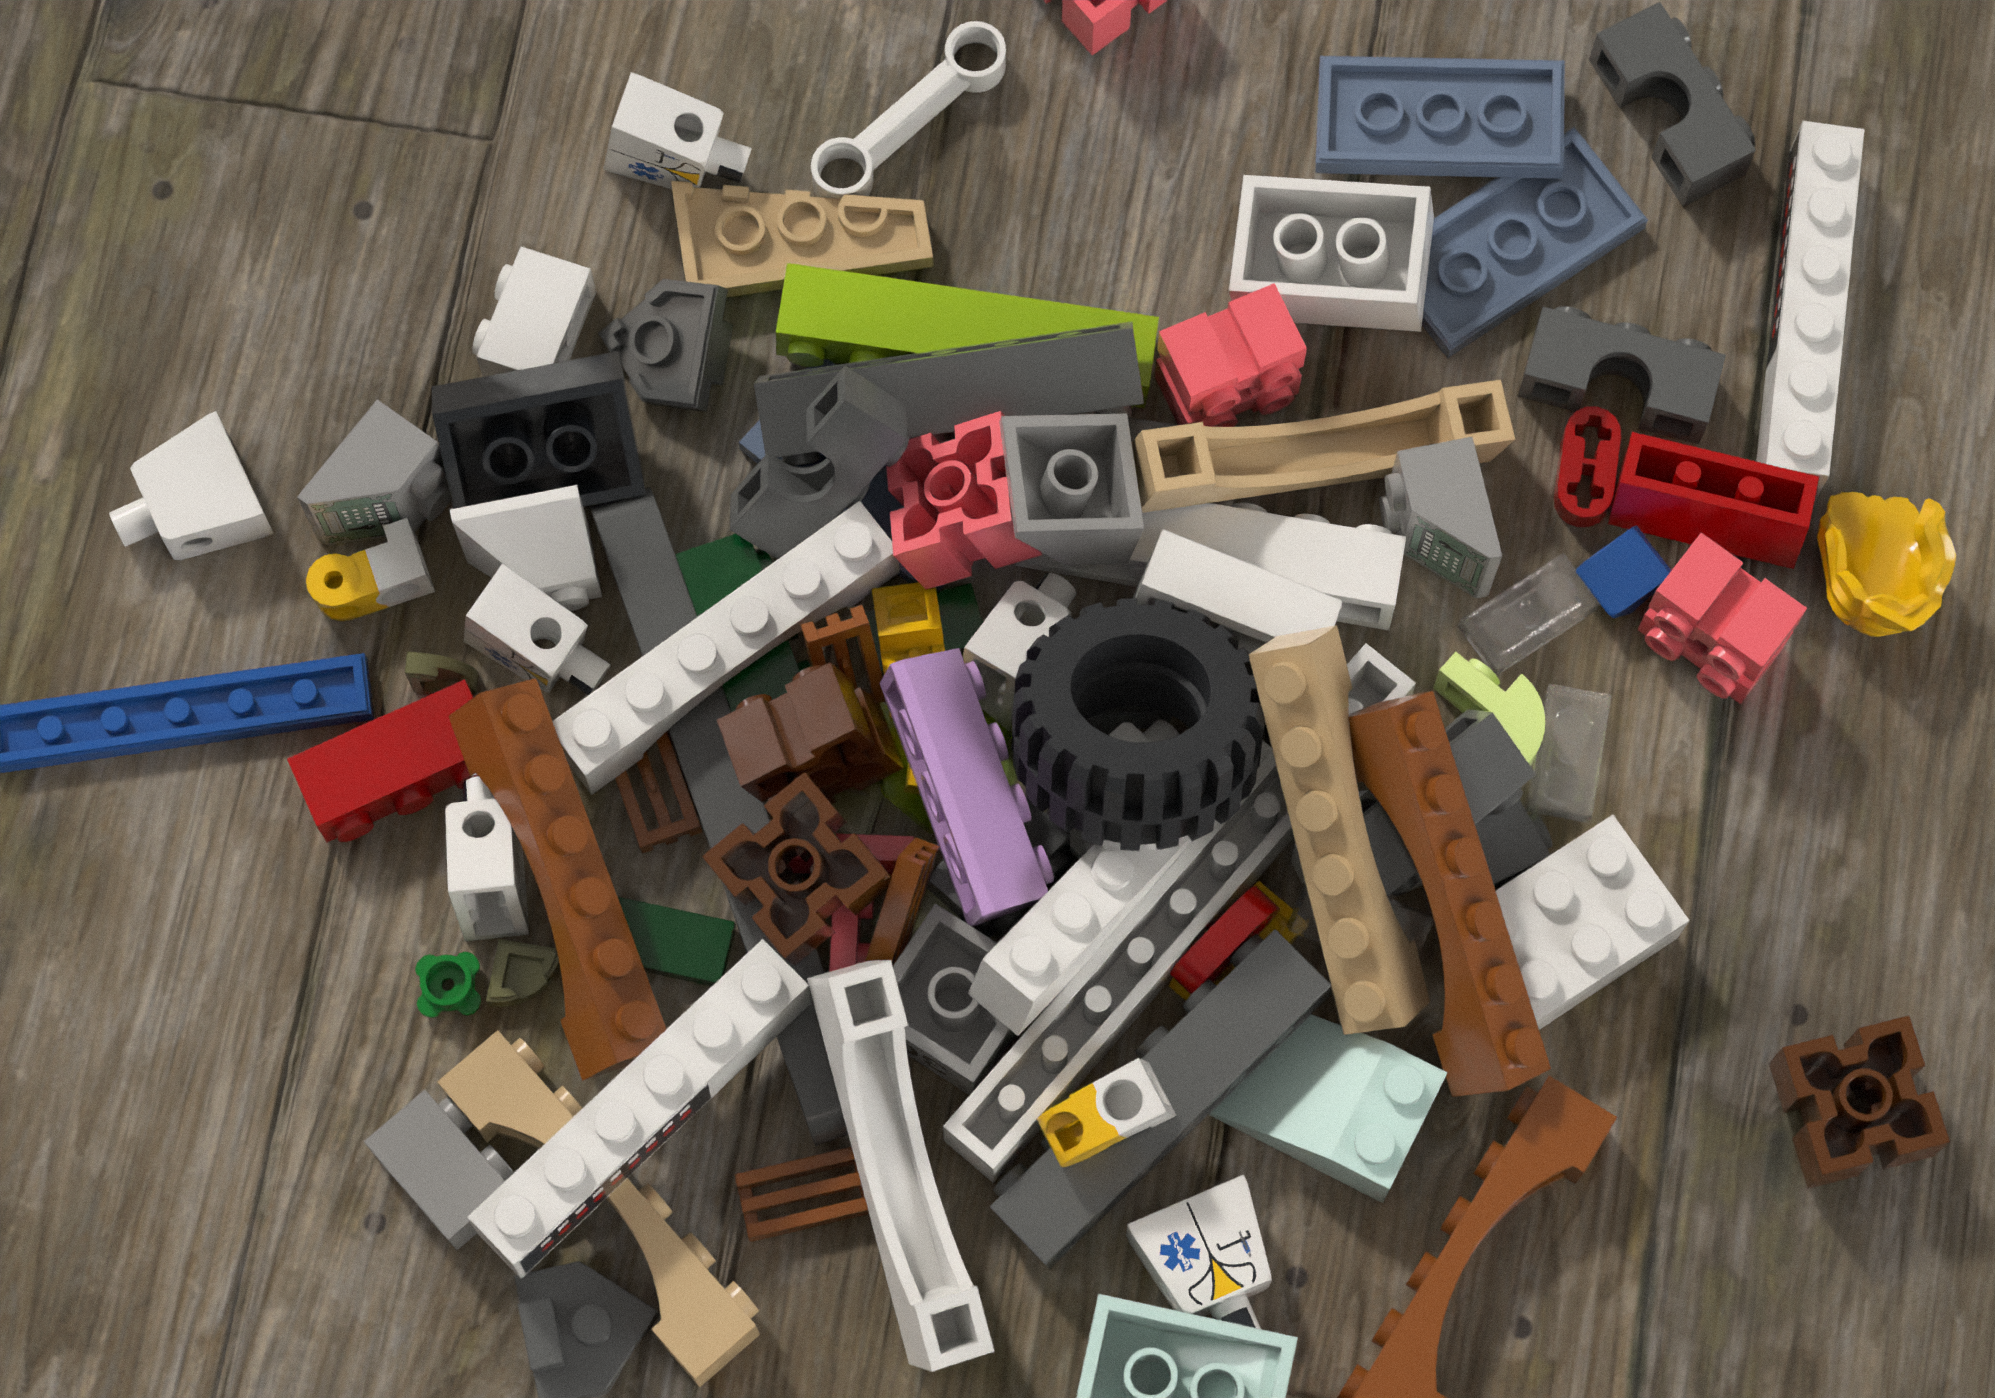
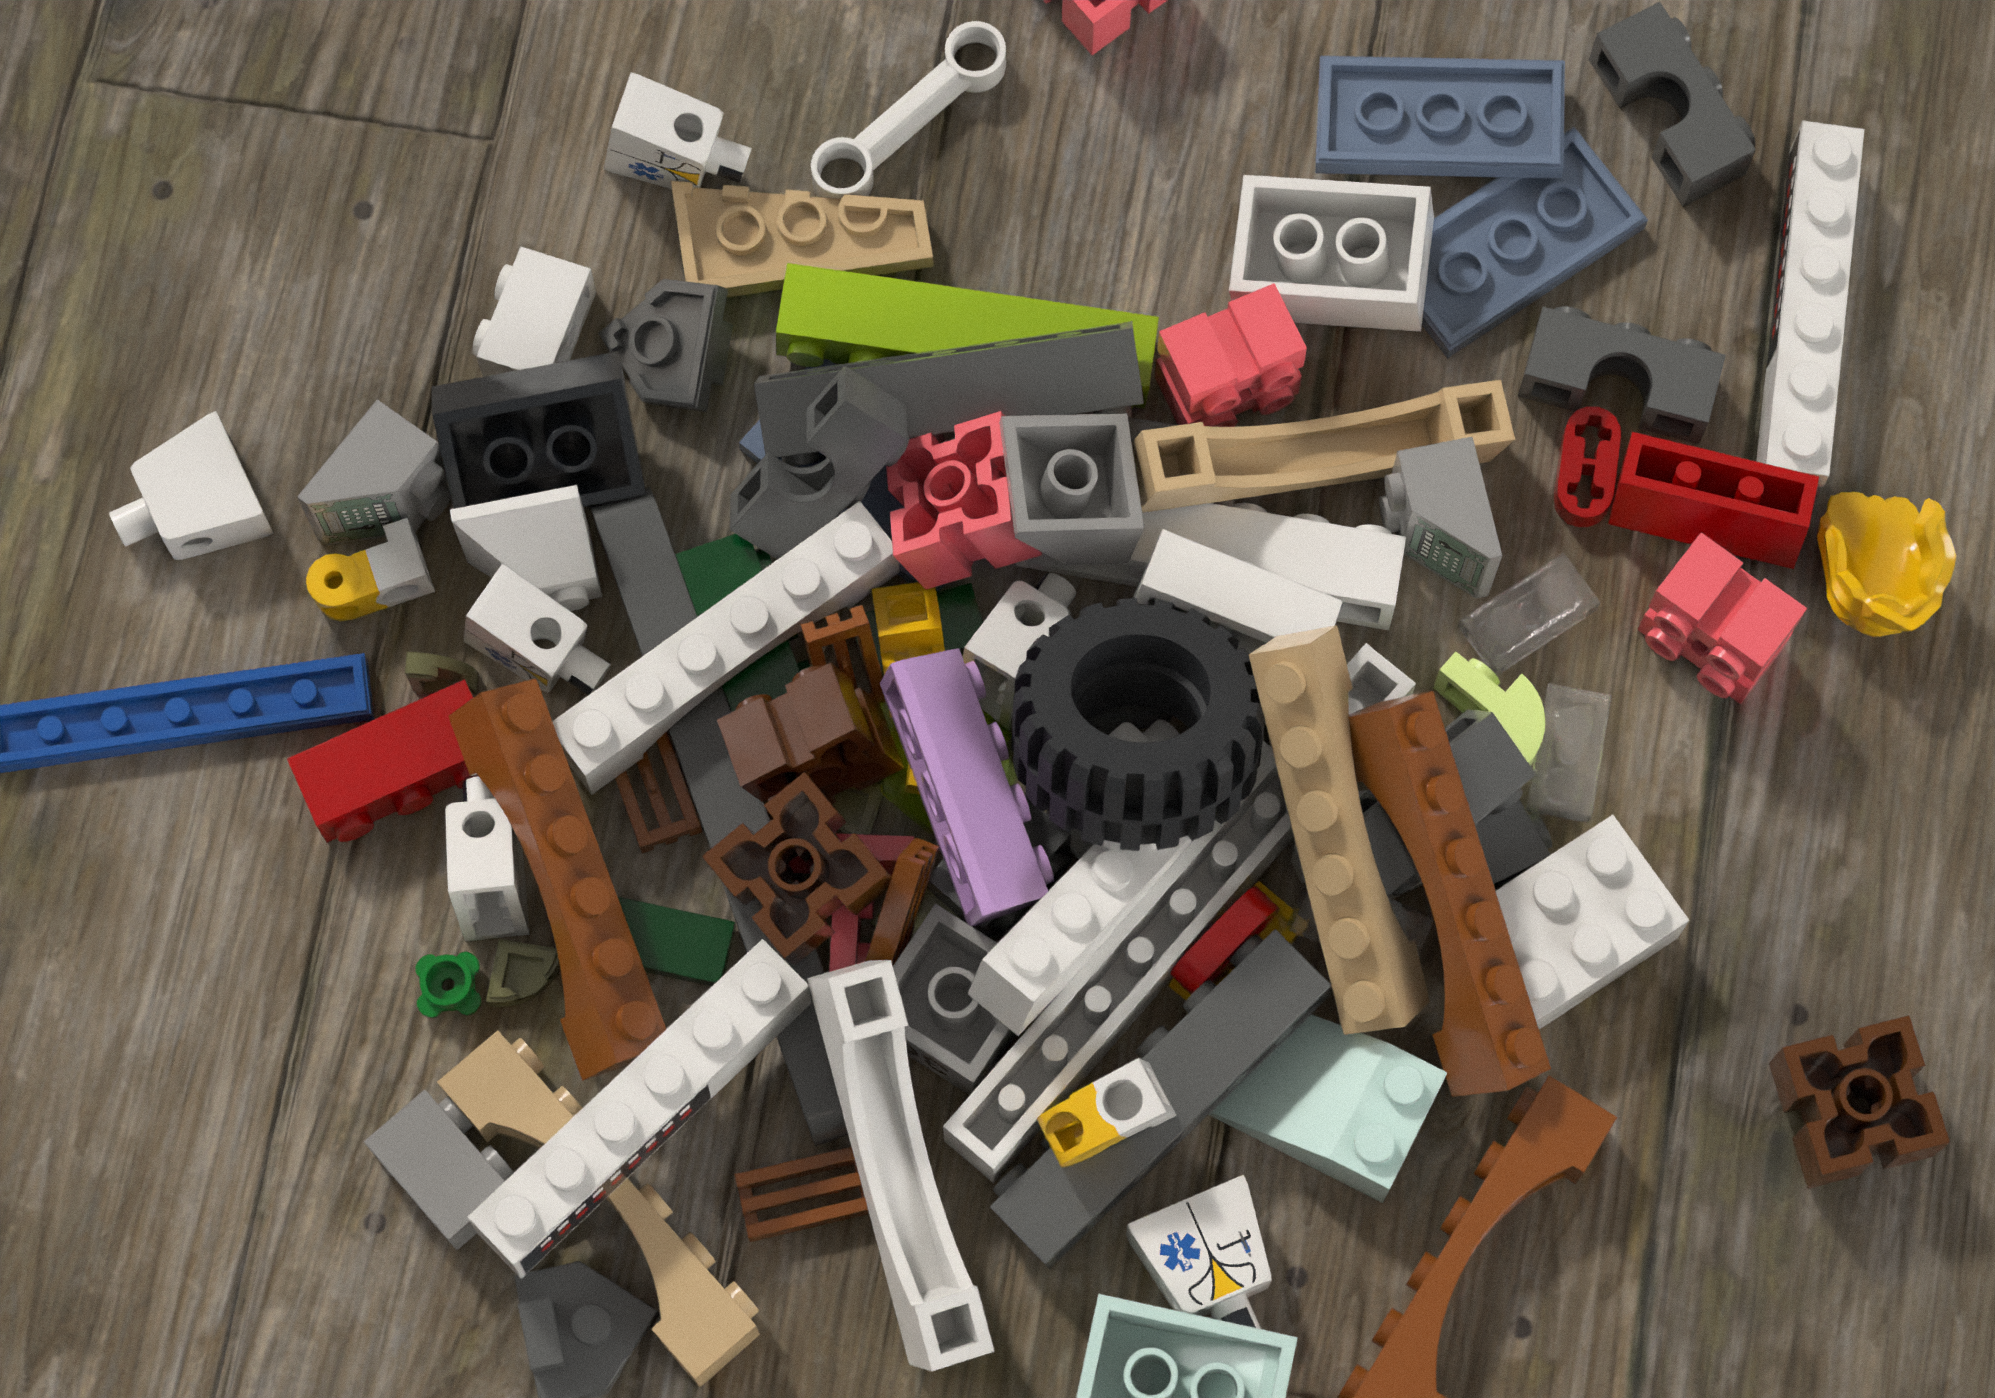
blue slope [1576,526,1671,618] -> none

